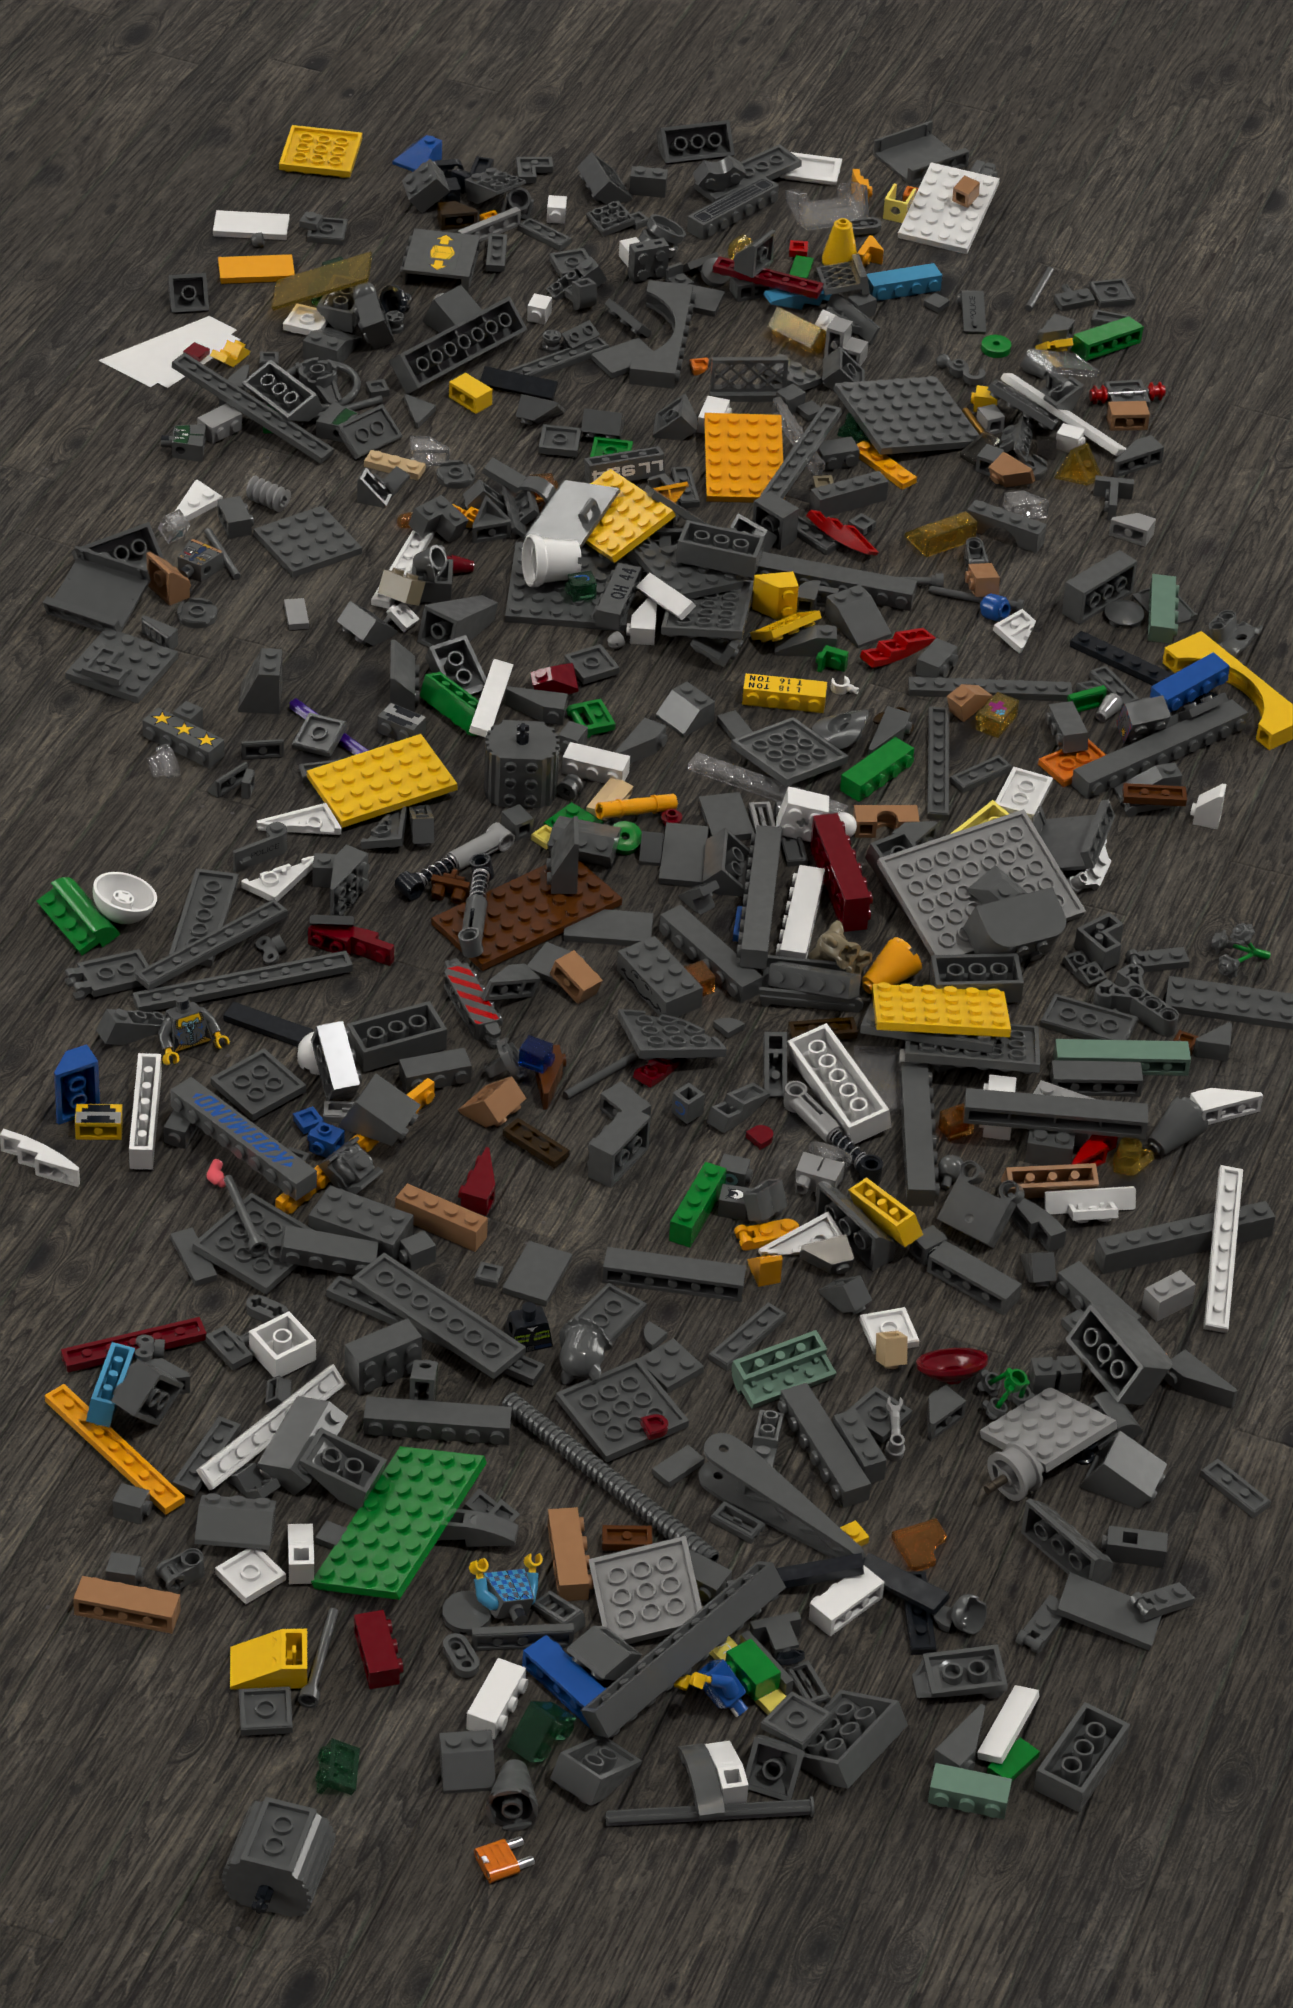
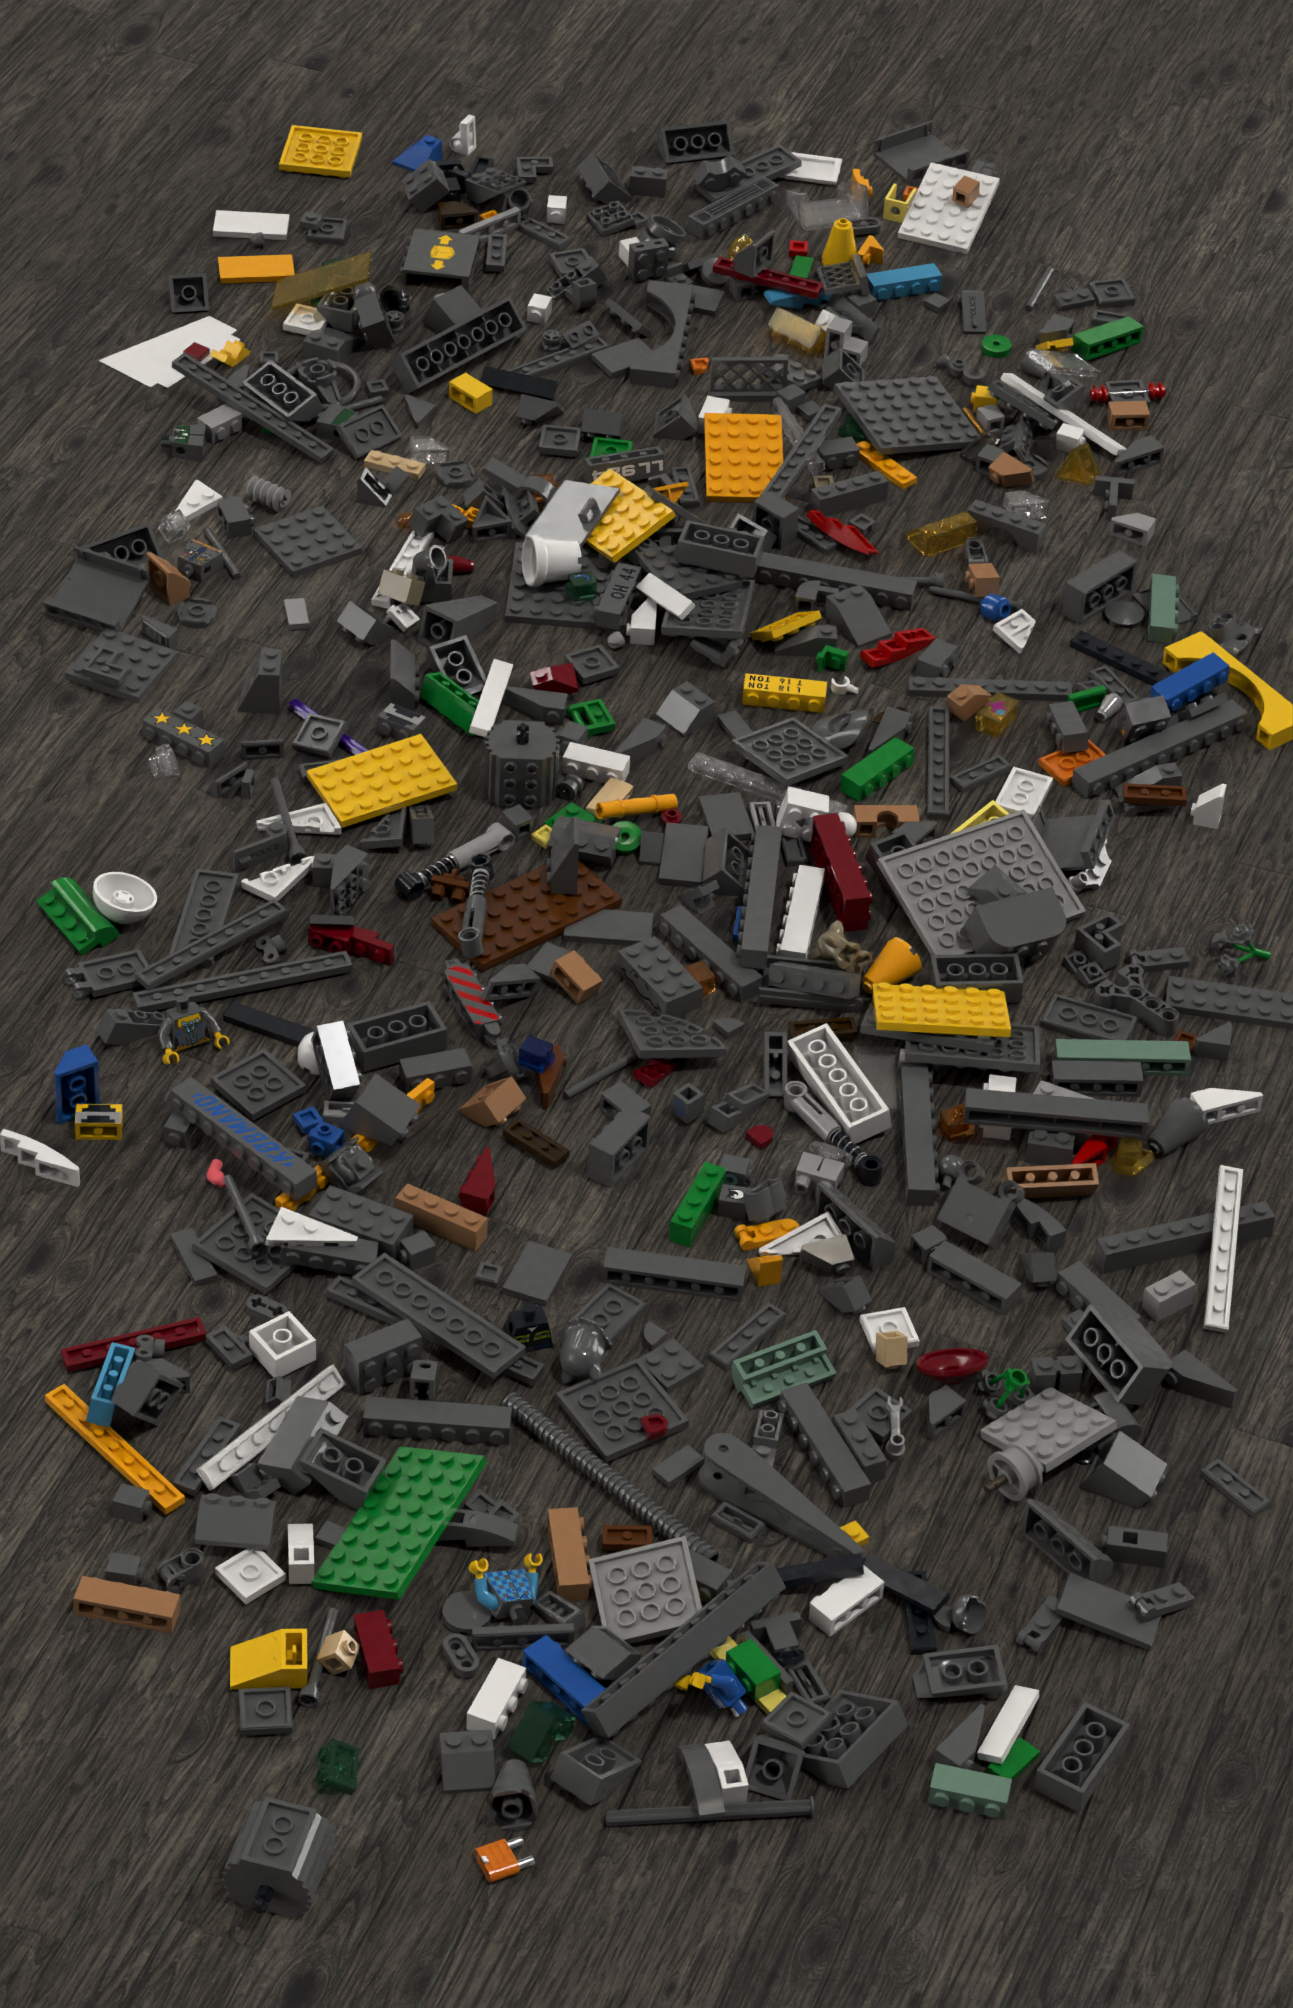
white brick [129,1053,162,1169] -> none
yellow slope [752,571,799,620] -> none
yellow brick [848,1177,923,1247] -> none
clear orange tile [891,1518,947,1571] -> none
white bracket [1045,1186,1136,1223] -> none
none -> white wing [265,1207,358,1247]
none -> dark grey piece [271,777,306,864]
none -> tan brick [317,1630,360,1675]
none -> white plate [449,115,476,156]

